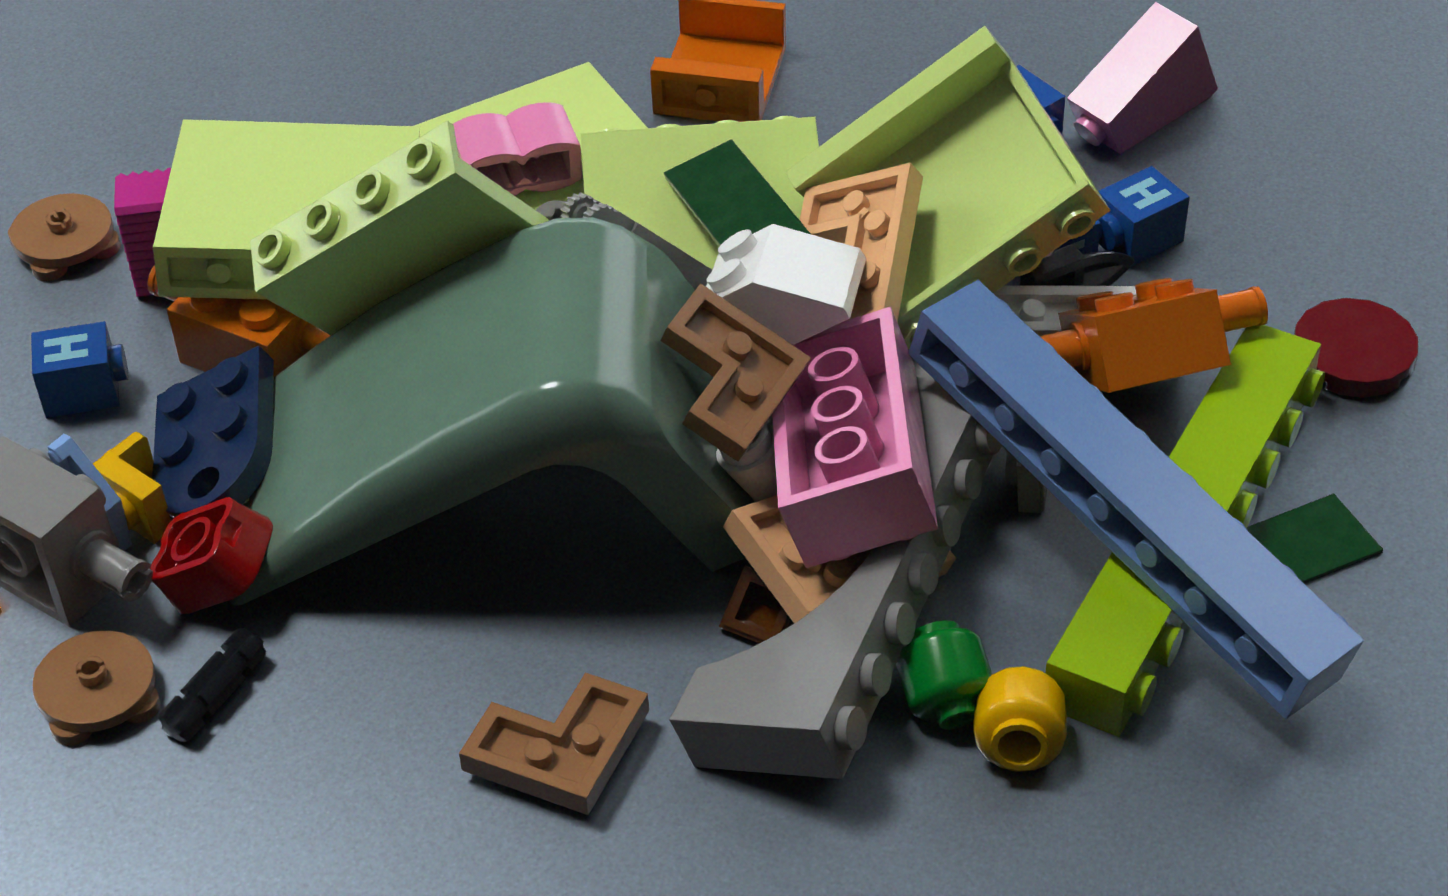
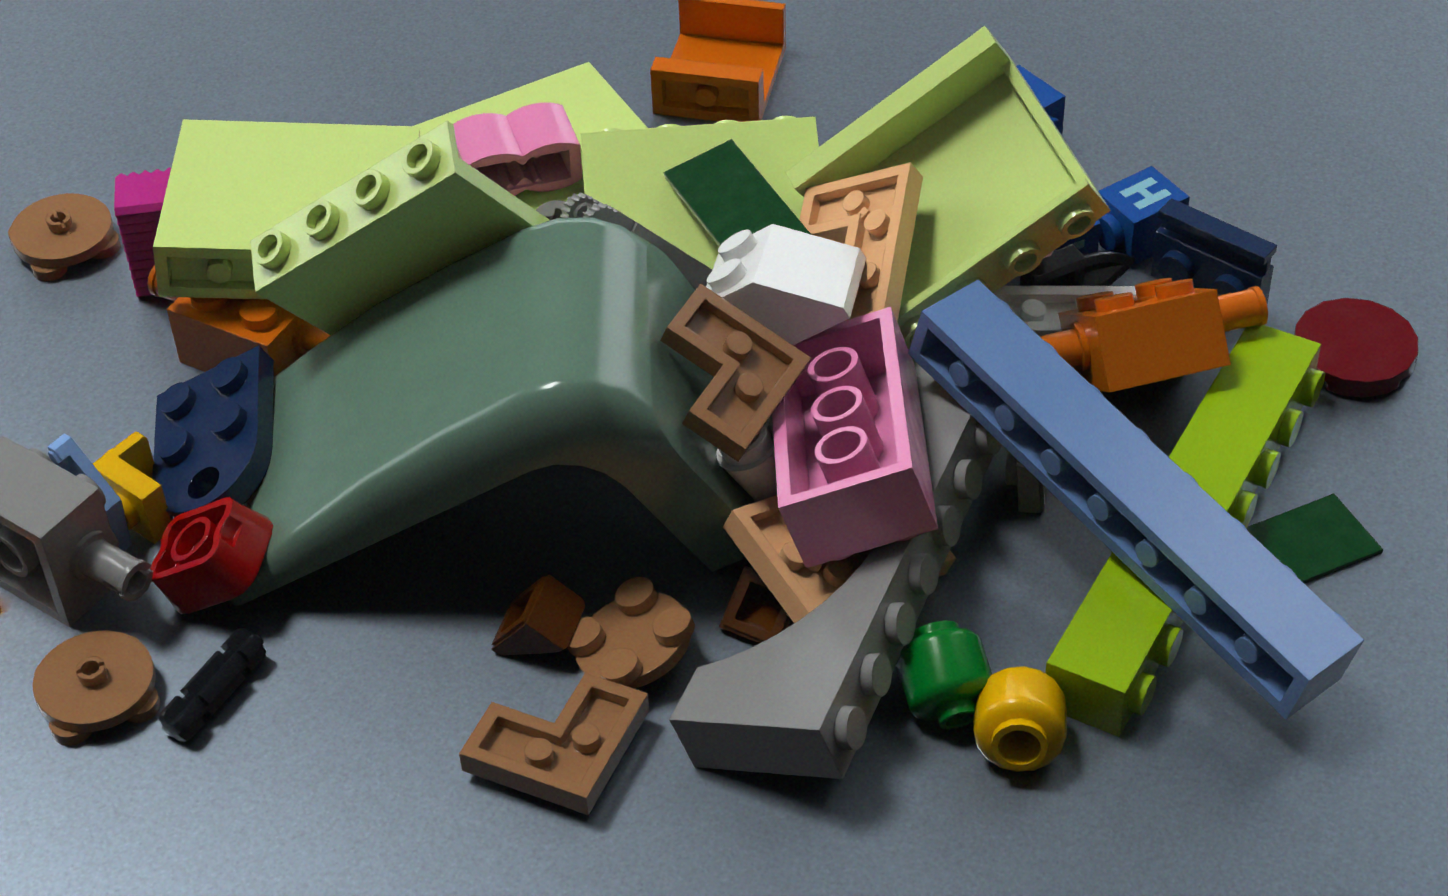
blue brick [31,321,129,418] -> none
bright pink slope [1067,2,1218,154] -> none
none -> reddish brown slope [491,574,585,655]
none -> medium nougat piece [567,577,695,689]
none -> dark blue plate [1151,198,1277,304]

